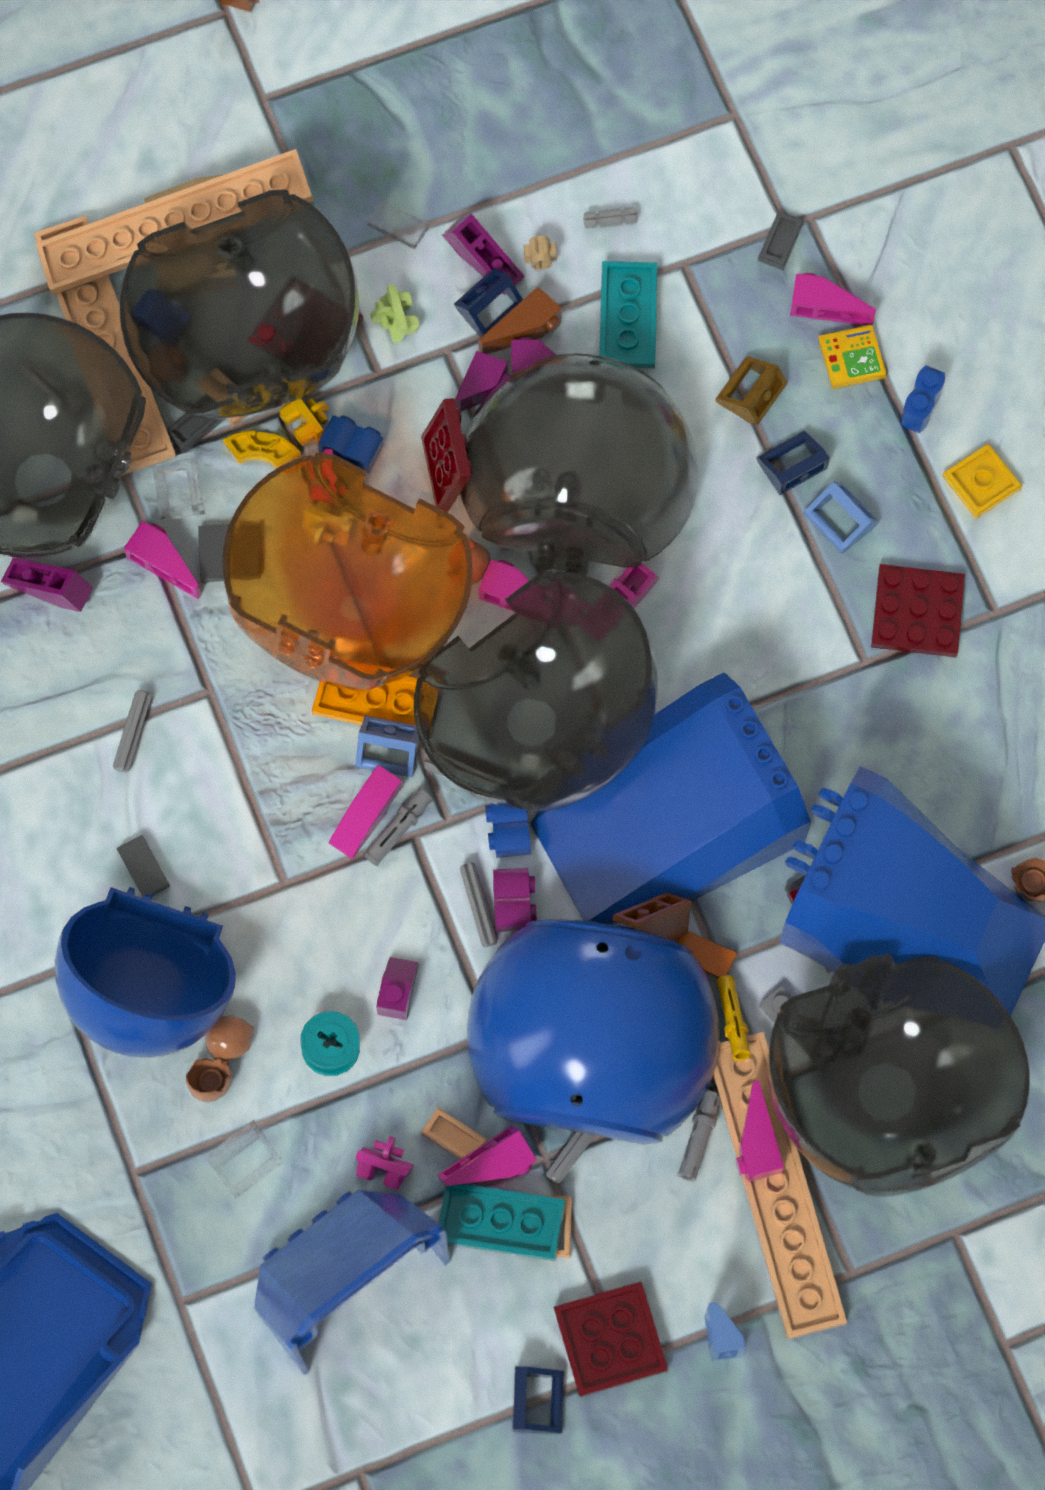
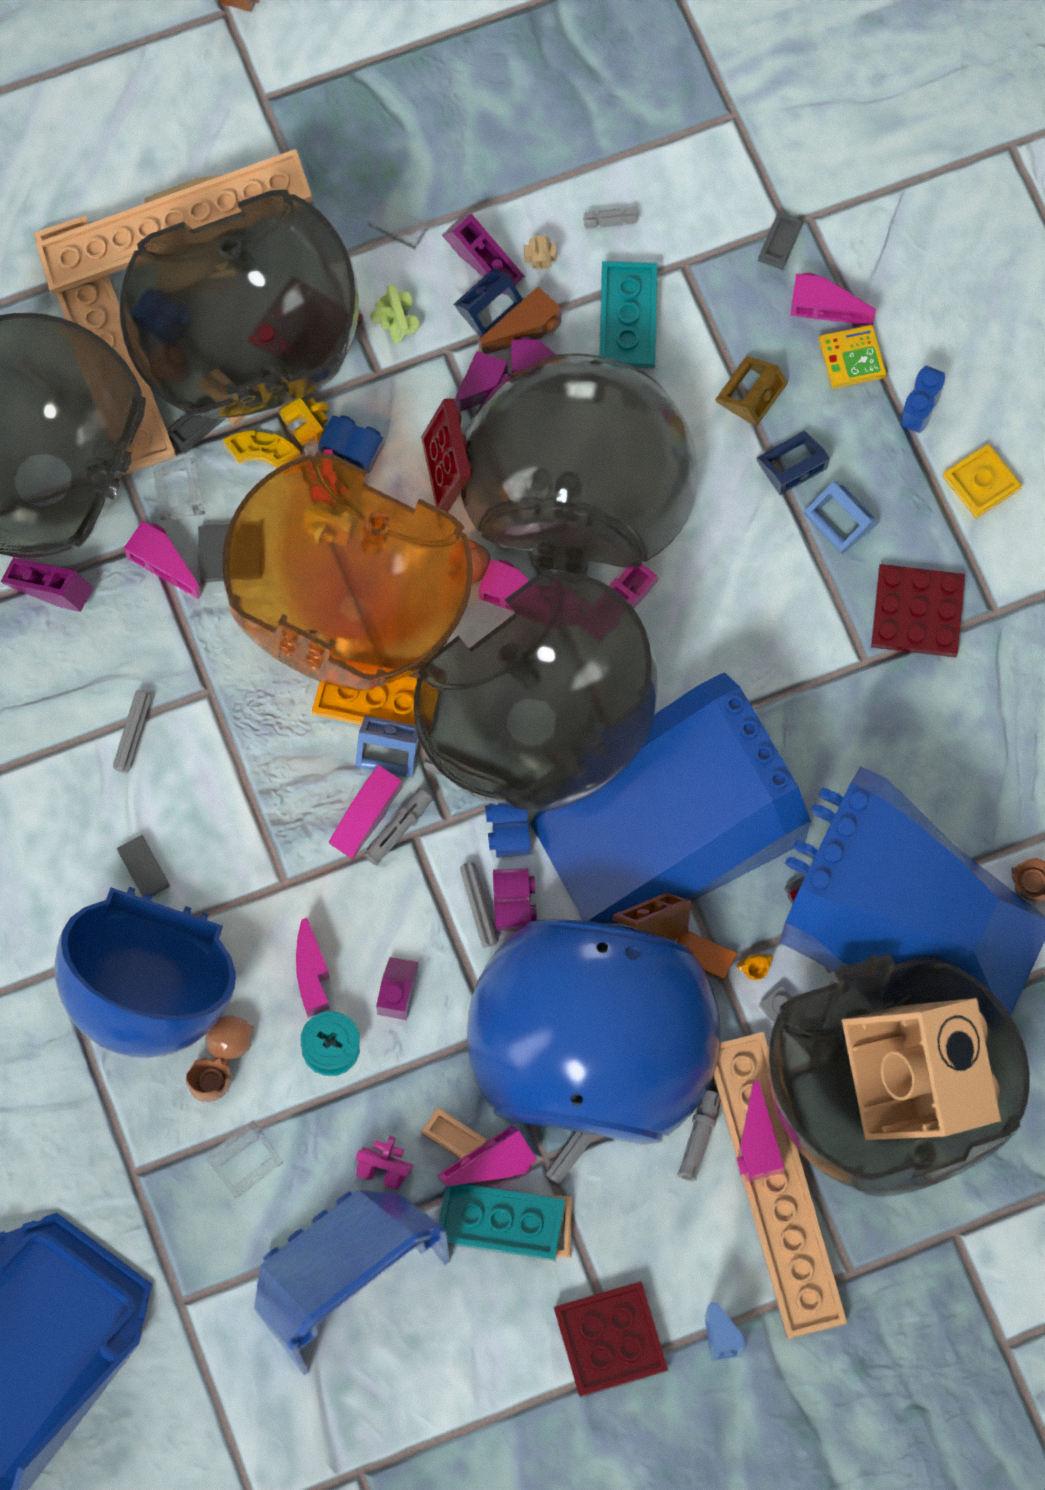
dark blue tile [512,1366,564,1434] -> none
yellow pin [716,975,751,1061] -> none
none -> dark pink slope [296,918,330,1018]
none -> light orange piece [736,953,773,981]
none -> light nougat brick [842,998,1001,1140]

